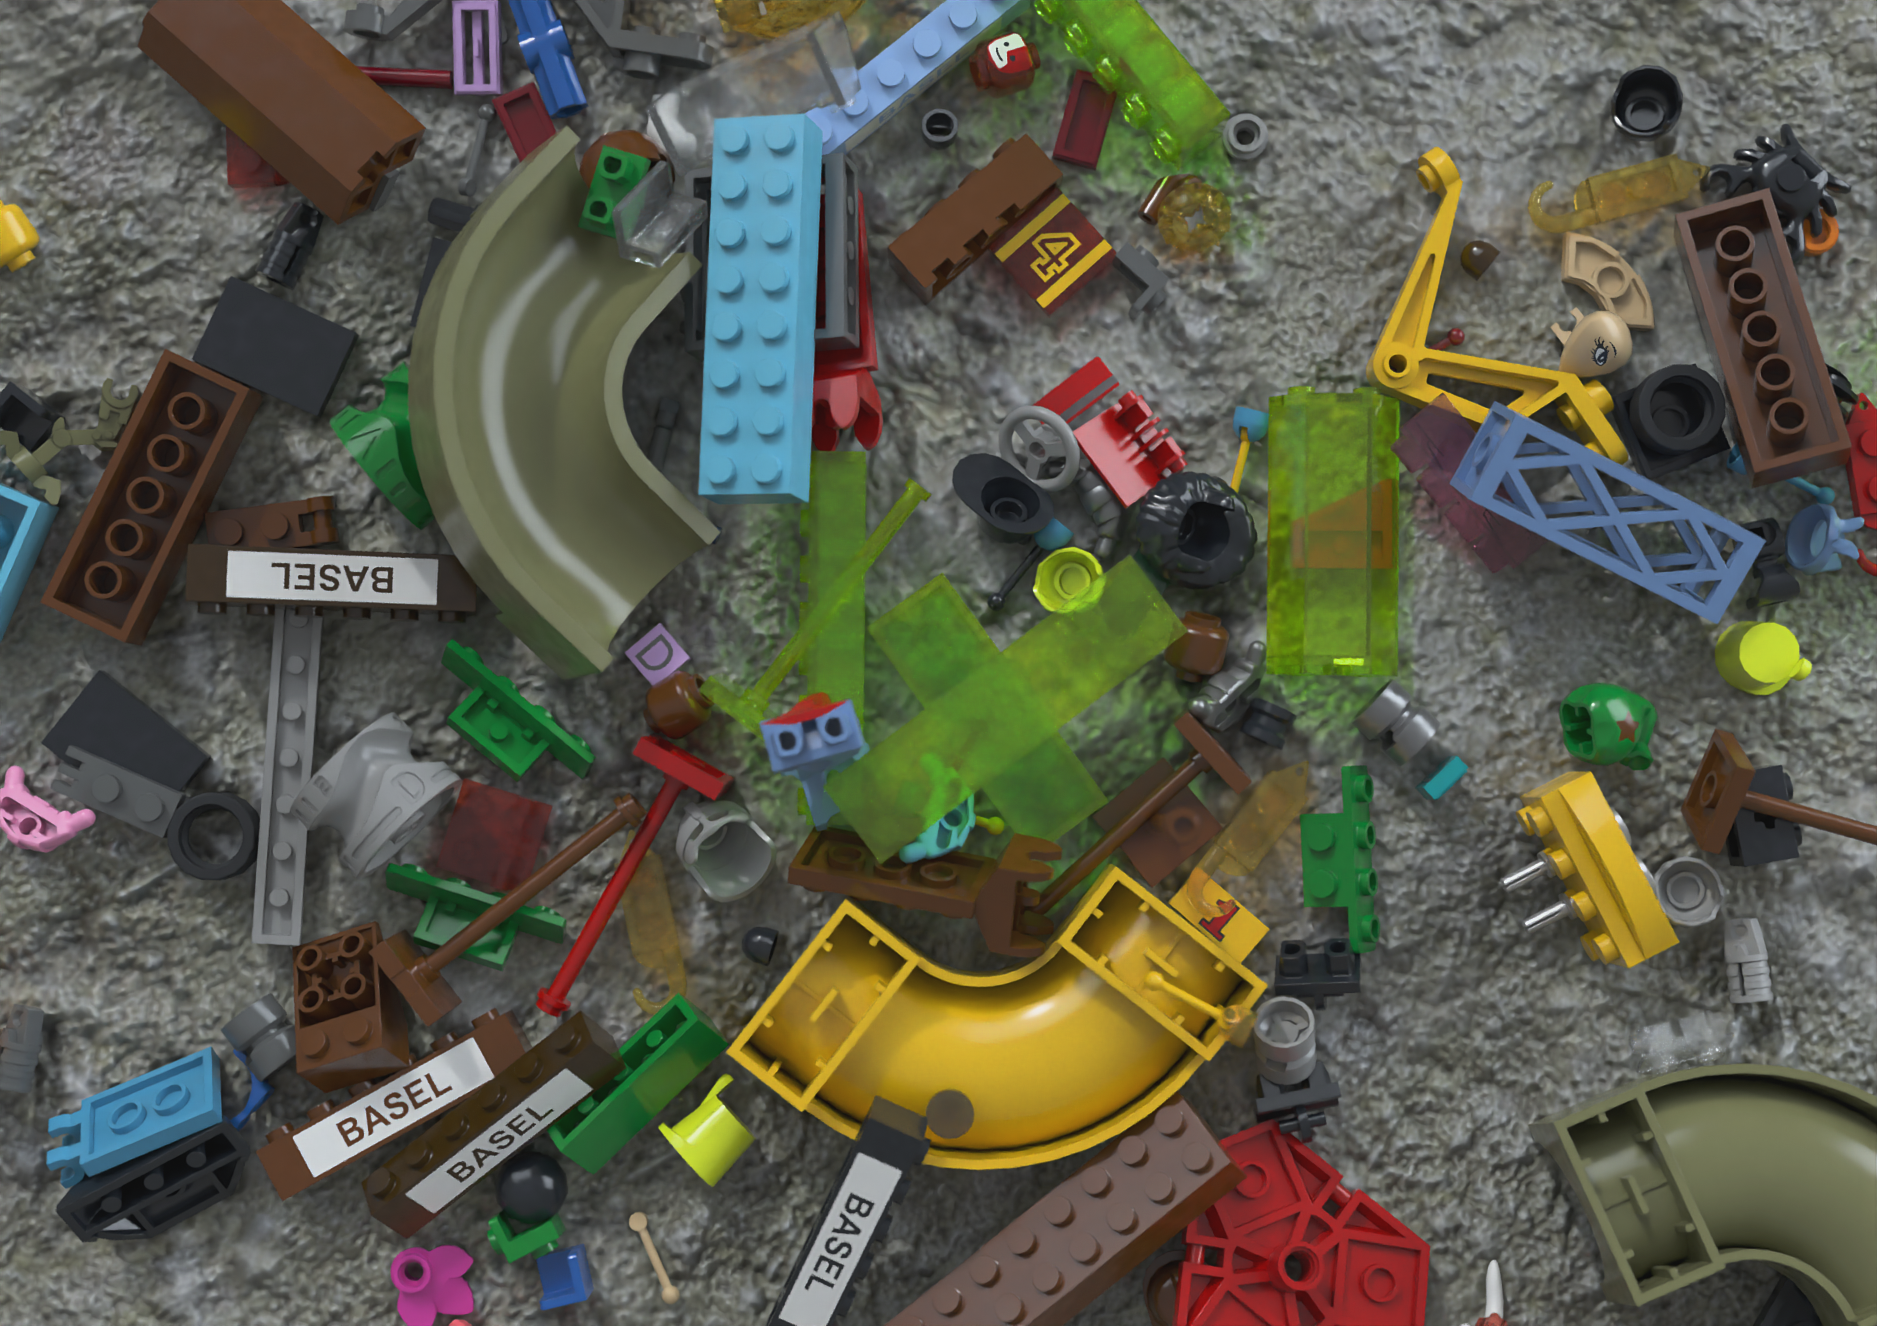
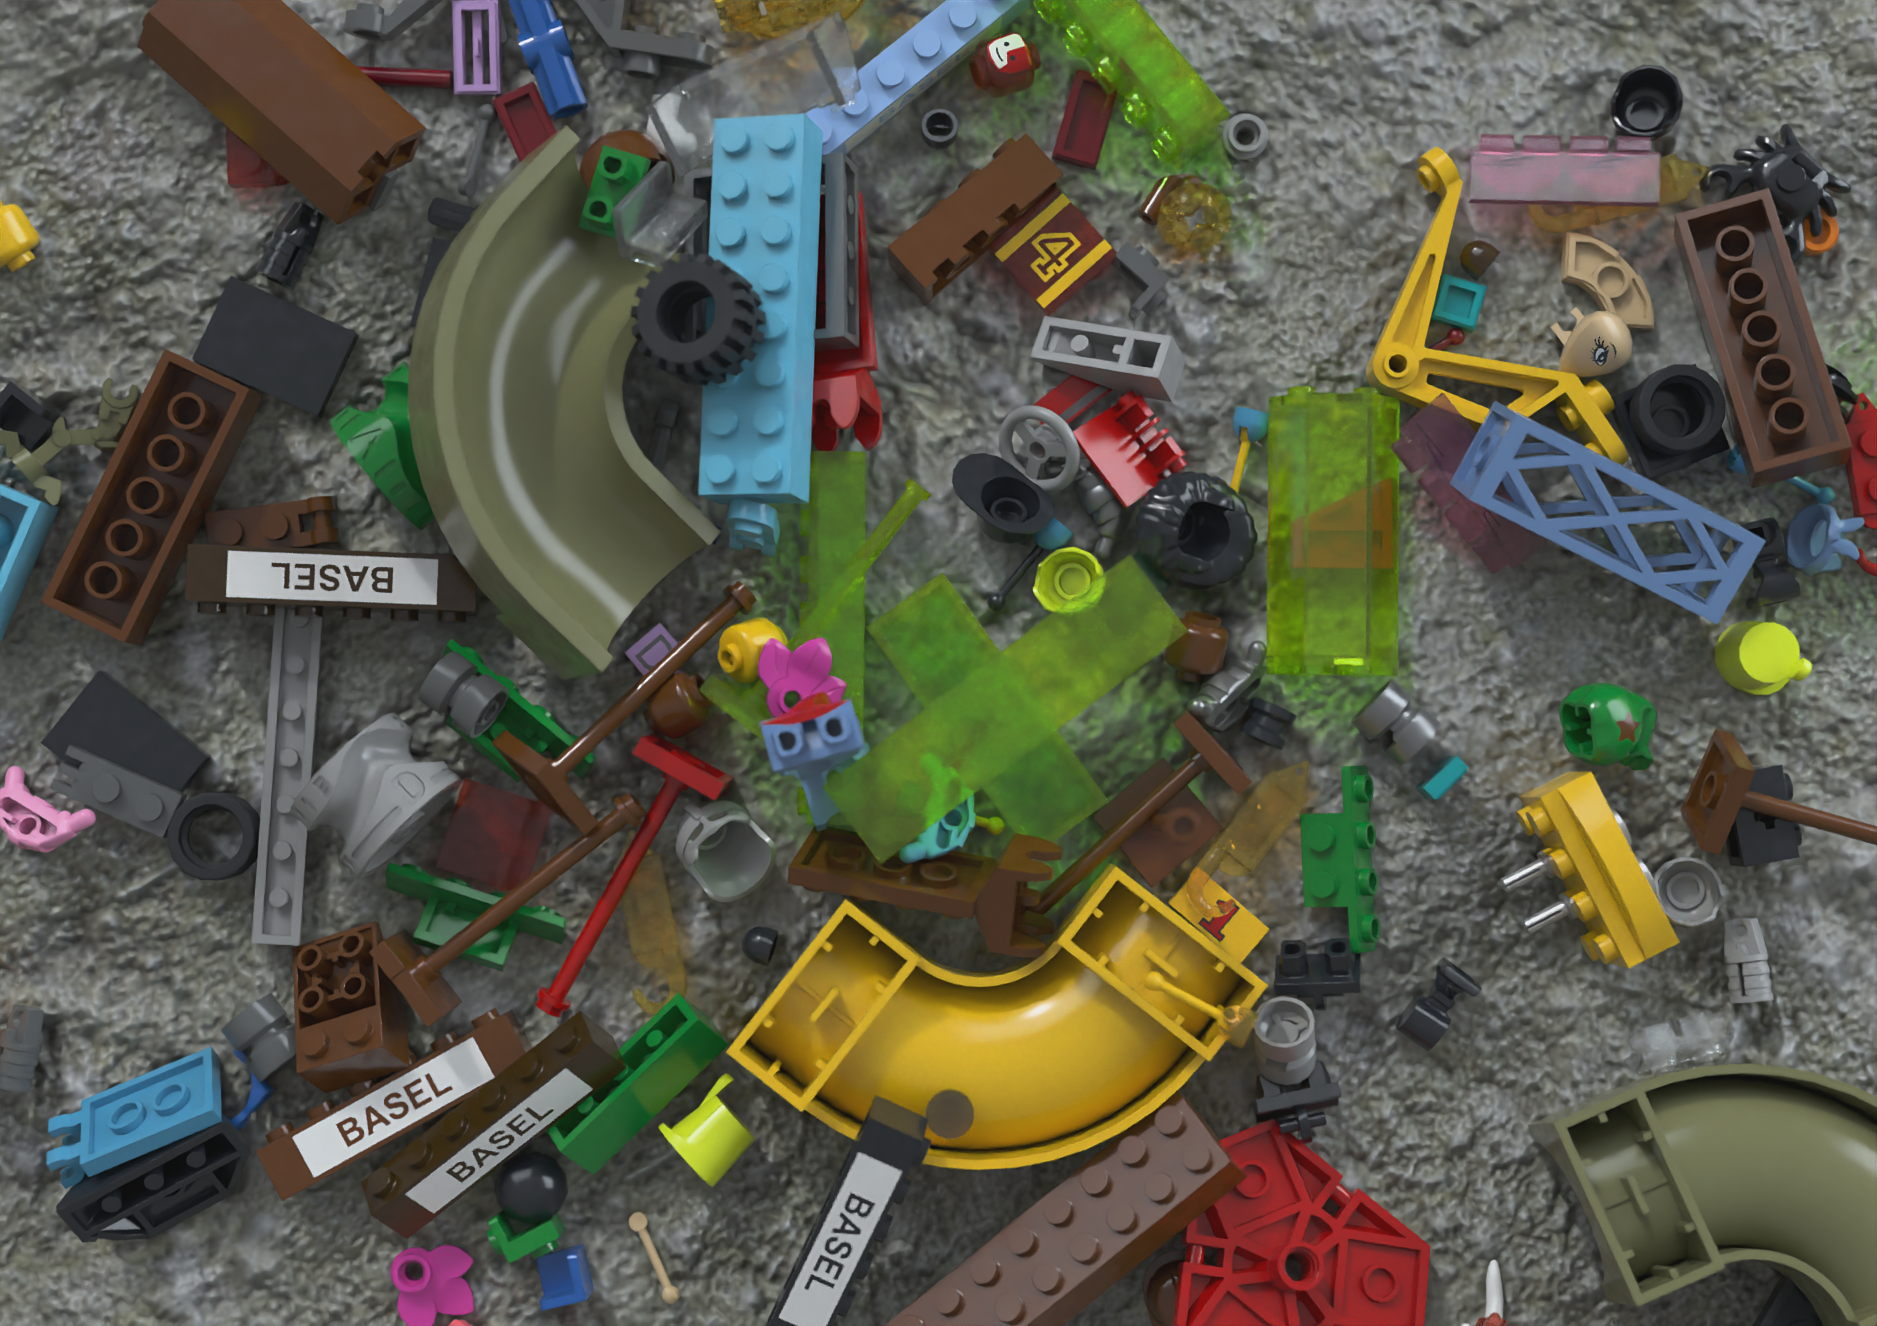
none -> dark grey wheel [418,651,509,739]
none -> reddish brown tile [491,581,756,836]
none -> black tyre [630,253,766,386]
none -> yellow head [718,617,789,683]
none -> medium azure plate [726,499,780,557]
none -> dark pink plate [758,638,847,718]
none -> light grey slope [1030,316,1186,402]
none -> black leg [1396,957,1482,1051]
none -> teal tile [1430,273,1487,333]
none -> clear pink windscreen [1469,134,1660,207]

